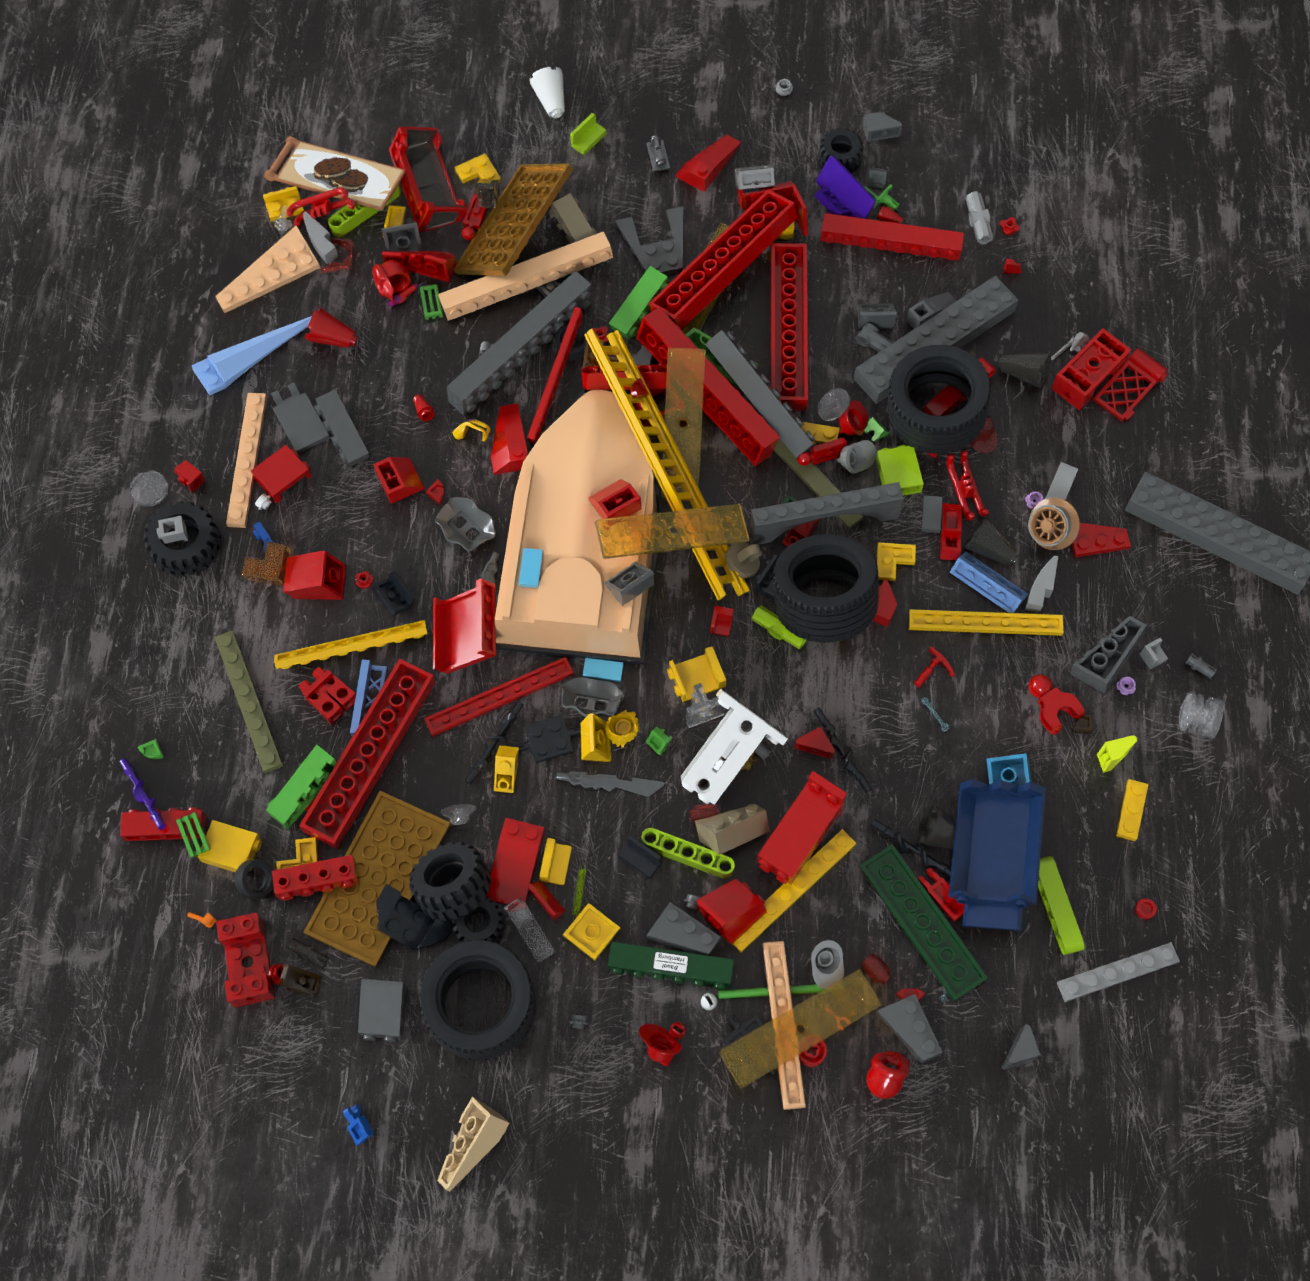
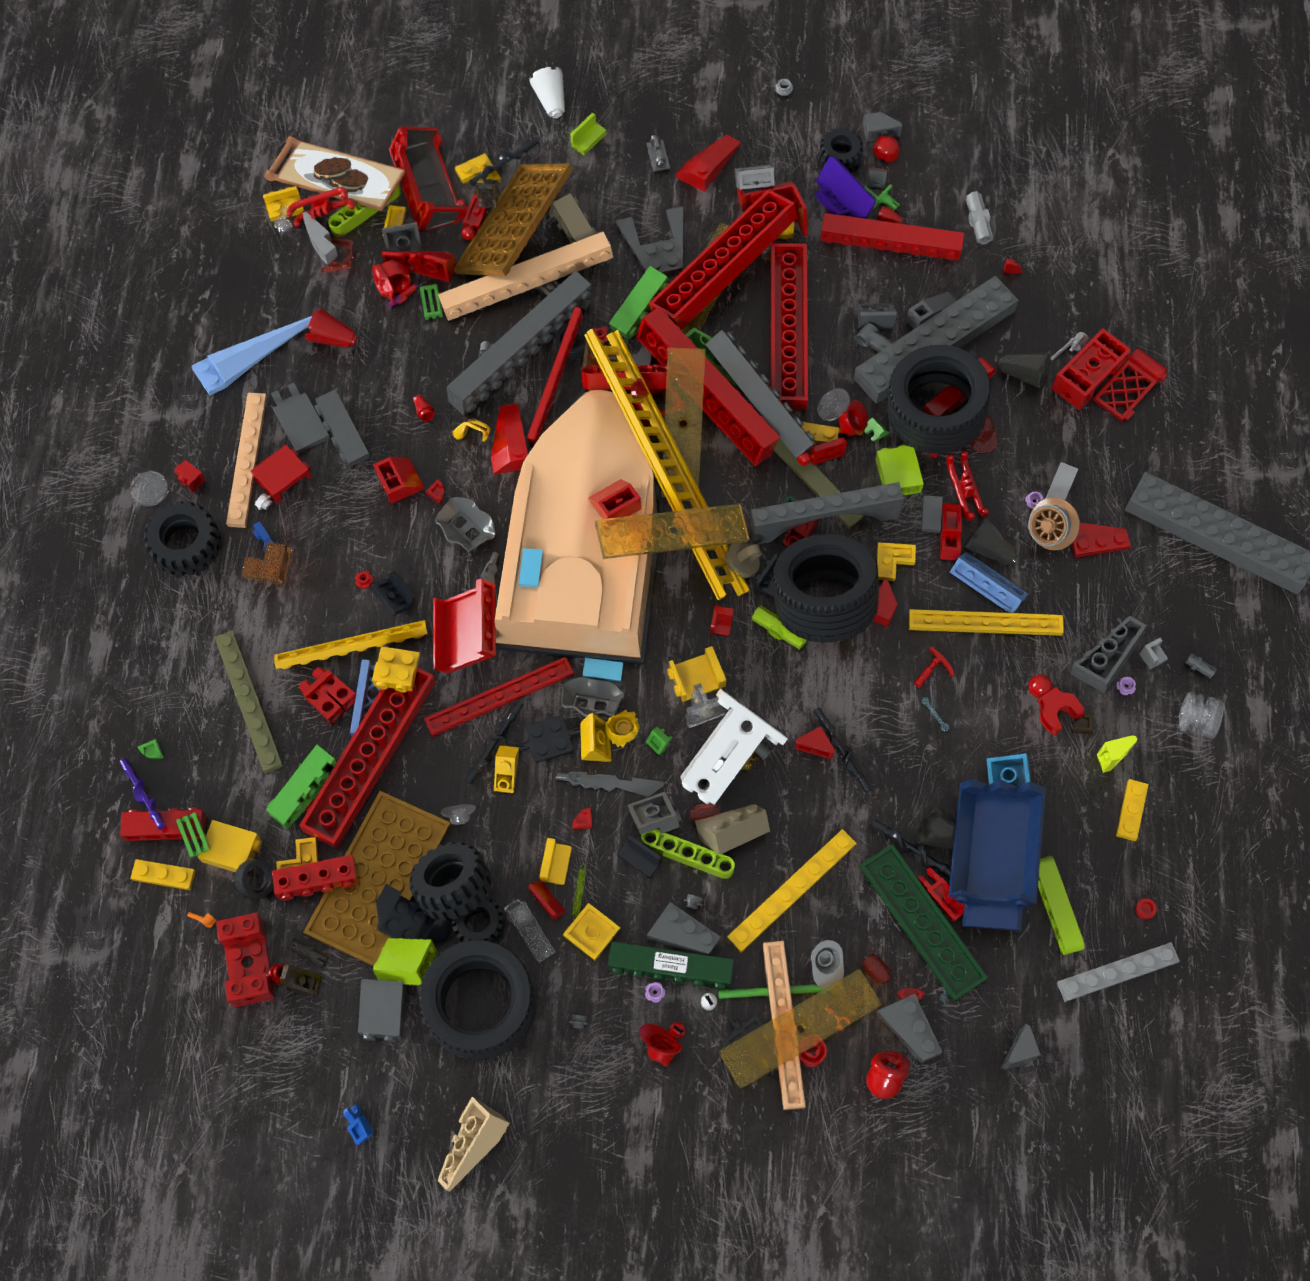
light grey brick [157,516,188,544] -> none
light nougat wing [216,226,320,313] -> none
red slope [283,550,346,600] -> none
red slope [486,818,546,909] -> none
dark grey slope [605,561,654,606] -> none
red slope [696,879,767,945] -> none
red brick [758,771,847,885] -> none
light grey piece [837,440,876,474] -> none
red plate [999,217,1020,235] -> none
light grey slope [1024,556,1058,613] -> none
none -> yellow plate [130,859,196,890]
none -> yellow plate [372,647,420,692]
none -> lime brick [373,938,438,985]
none -> black piece [470,138,538,186]
none -> red tile [572,807,592,830]
none -> dark grey plate [628,792,681,835]
none -> lavender plate [645,982,665,1003]
none -> red hair [873,136,900,163]

